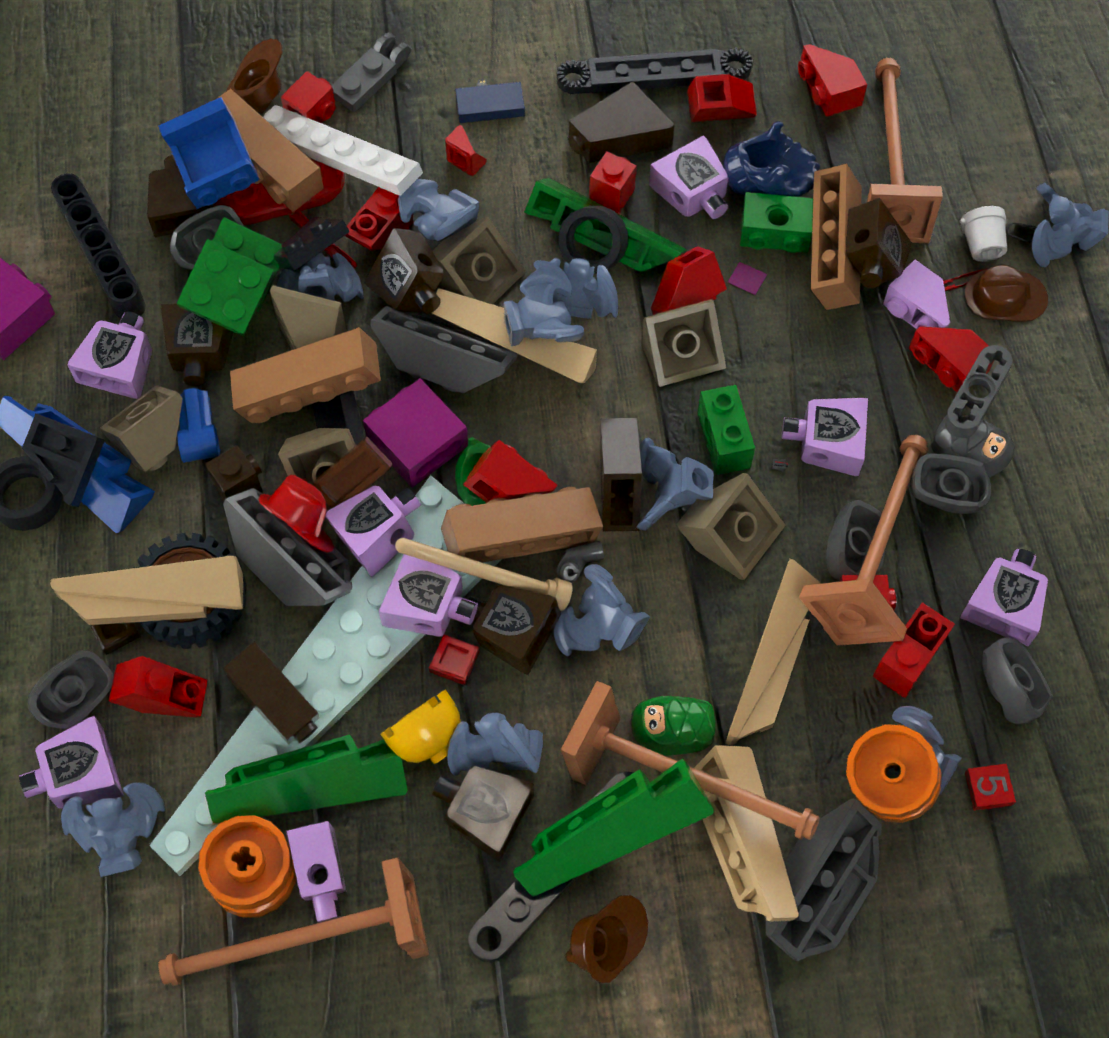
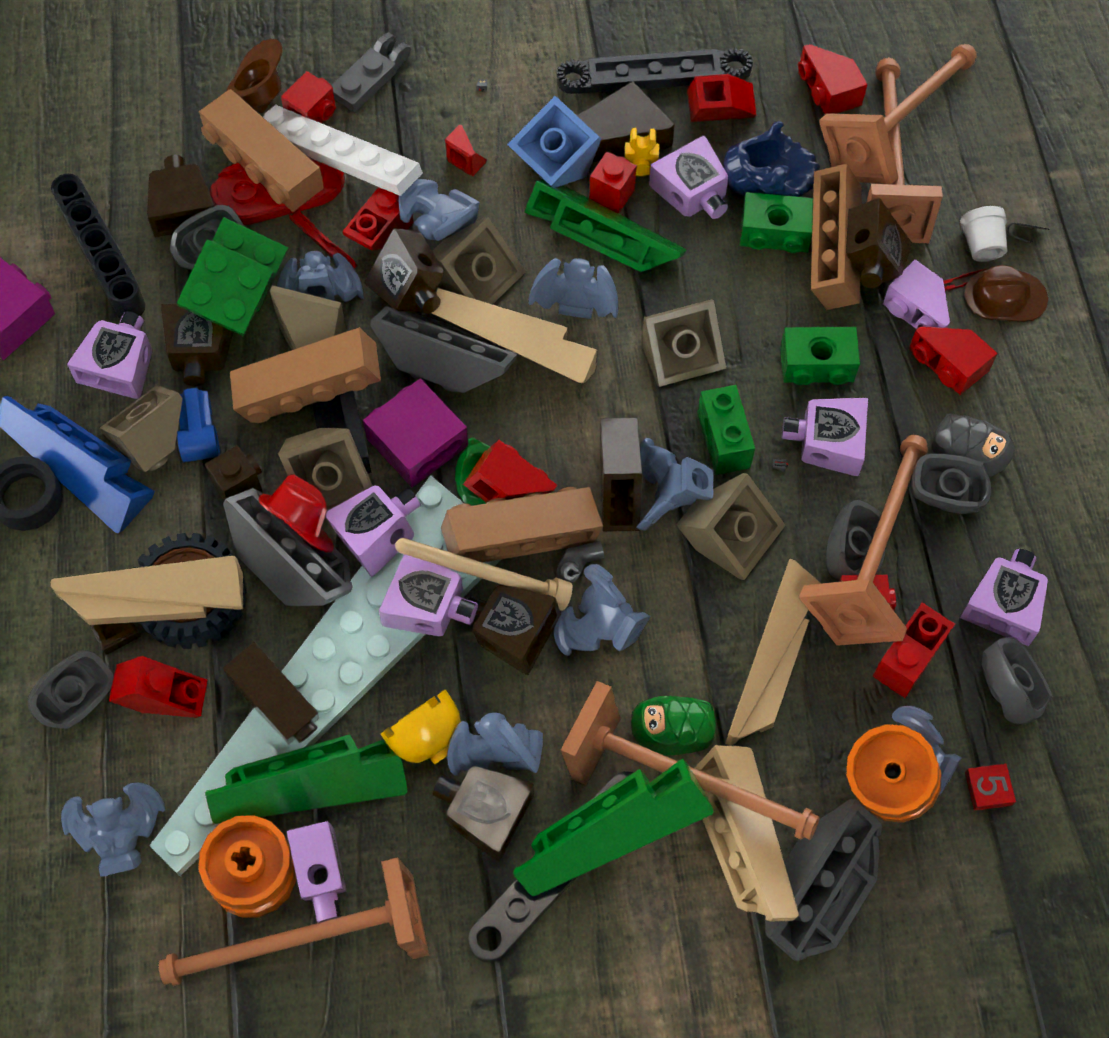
lavender torso [19,716,124,808] -> none
black wing [22,413,105,507] -> none
blue panel [158,97,260,209] -> none
black wing [273,216,350,271] -> none
reddish brown tile [312,437,393,509] -> none
red tile [429,634,480,685] -> none
dark blue tile [455,82,525,123] -> none
sand blue animal [504,260,584,346] -> none
black tyre [558,206,628,274] -> none
reddish brown piece [565,895,648,983] -> none
red slope [651,246,727,315] -> none
magenta sticker [728,262,767,295] -> none
dark grey beam [945,345,1012,438] -> none
sand blue animal [1032,183,1109,267] -> none
none -> medium blue slope [507,96,601,187]
none -> yellow plate [624,128,659,176]
none -> green brick [780,327,860,385]
none -> nougat tile [819,44,976,184]

